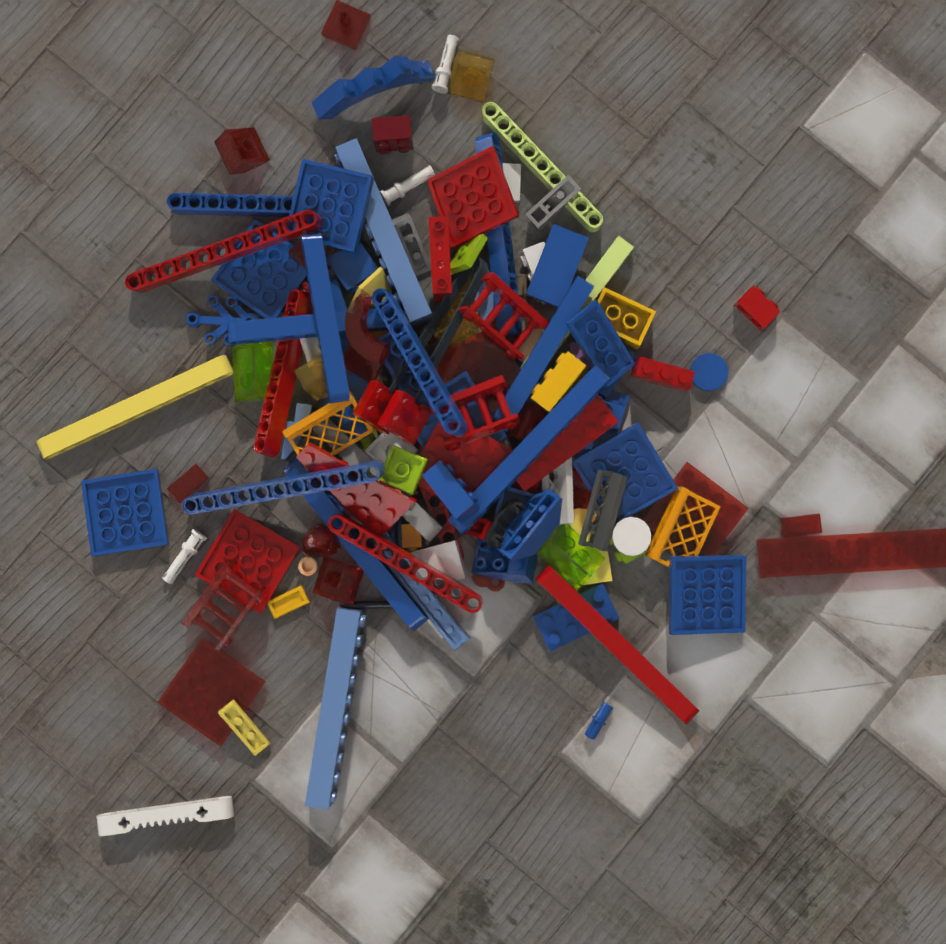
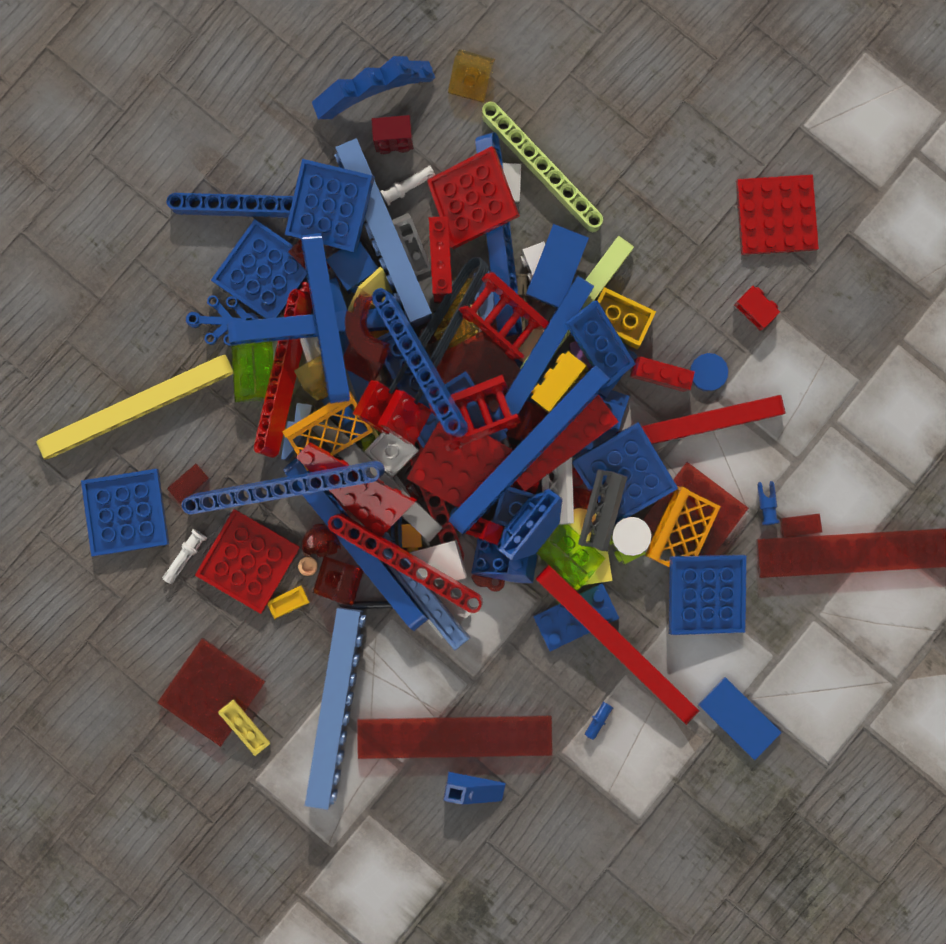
white gear [96,796,234,836] -> none
red beam [125,210,322,293] -> none
clear red fence [181,559,267,651] -> none
clear red slope [214,127,270,175] -> none
clear red tile [321,0,371,51] -> none
lime plate [379,445,429,496] -> none
blue brick [422,460,480,523] -> none
white pin [431,35,459,94] -> none
lime plate [451,234,487,275] -> none
black piece [484,498,524,548] -> none
light grey slope [526,174,581,230] -> none
none -> clear red plate [357,715,552,759]
none -> blue slope [444,772,506,805]
none -> red beam [616,395,786,444]
none -> blue tile [698,677,782,760]
none -> red plate [736,175,819,255]
none -> blue piece [757,481,780,525]

